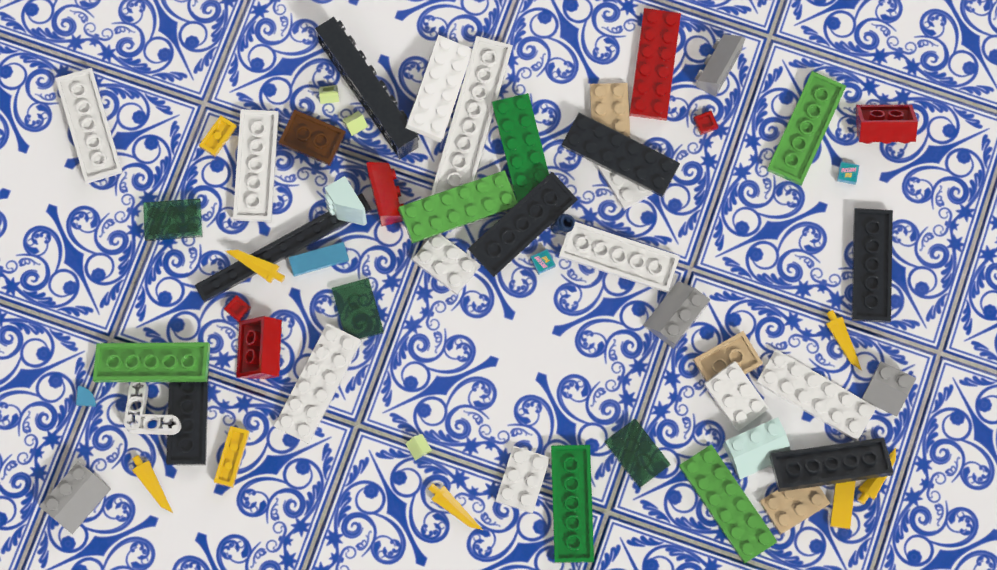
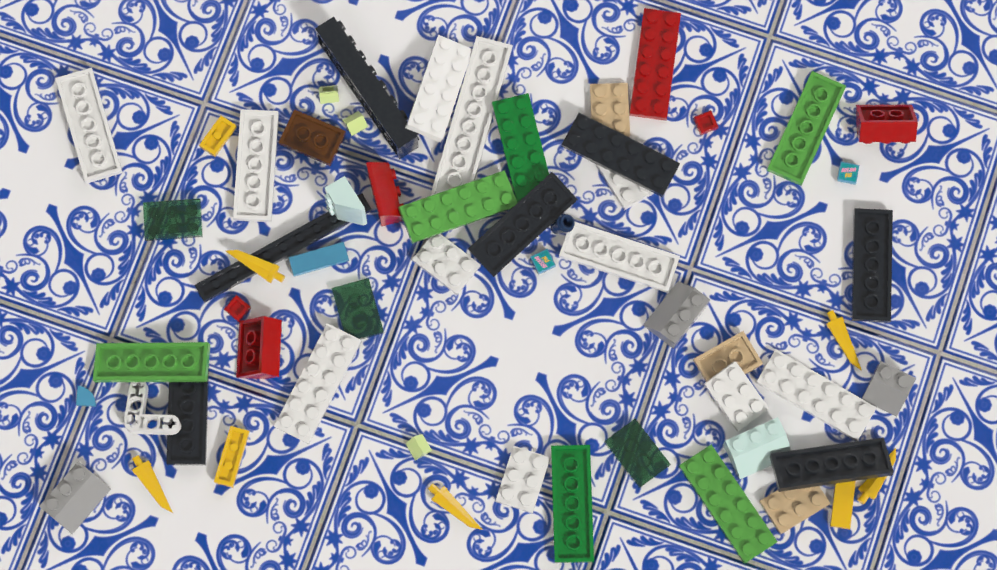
light grey slope [695,34,746,97] -> none

